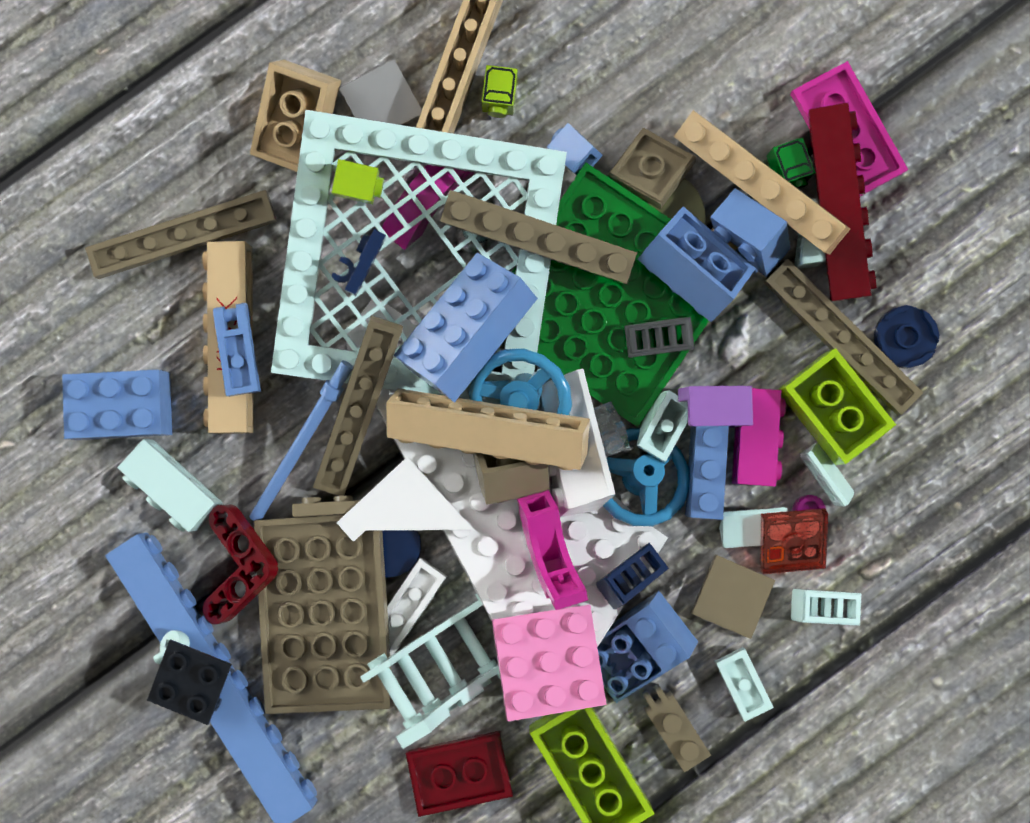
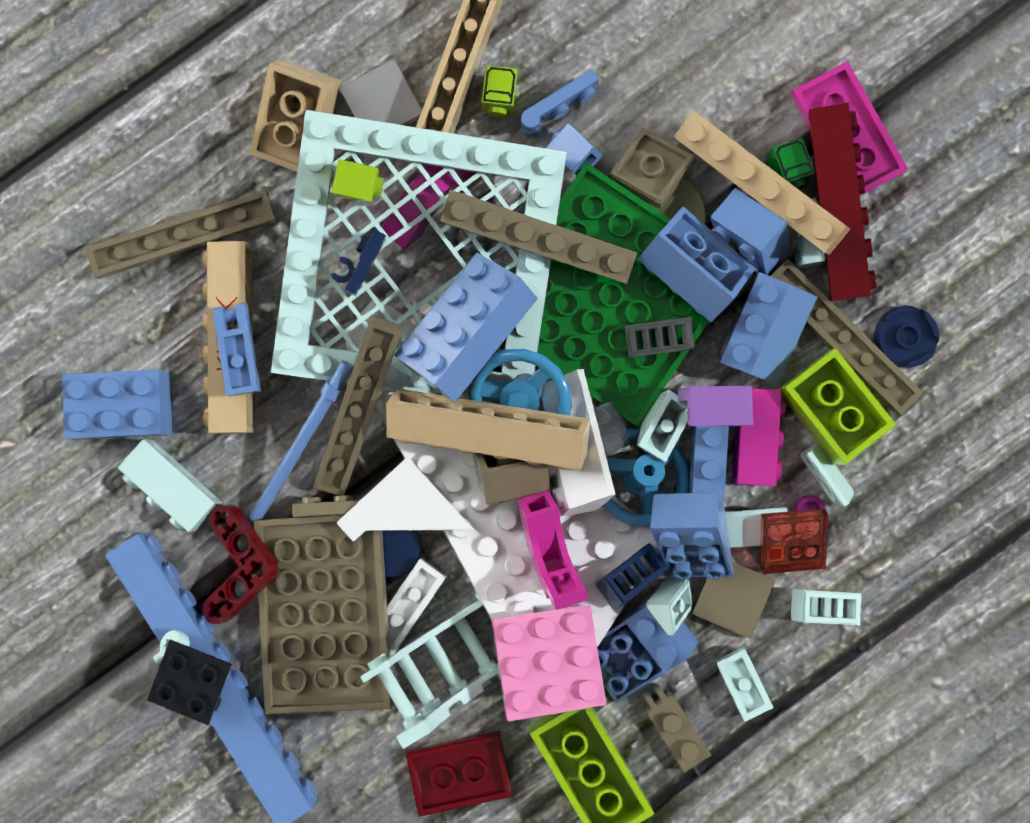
none -> medium blue plate [521,69,599,137]
none -> light aqua slope [646,578,693,635]
none -> medium blue slope [650,492,734,580]
none -> medium blue slope [720,272,817,385]

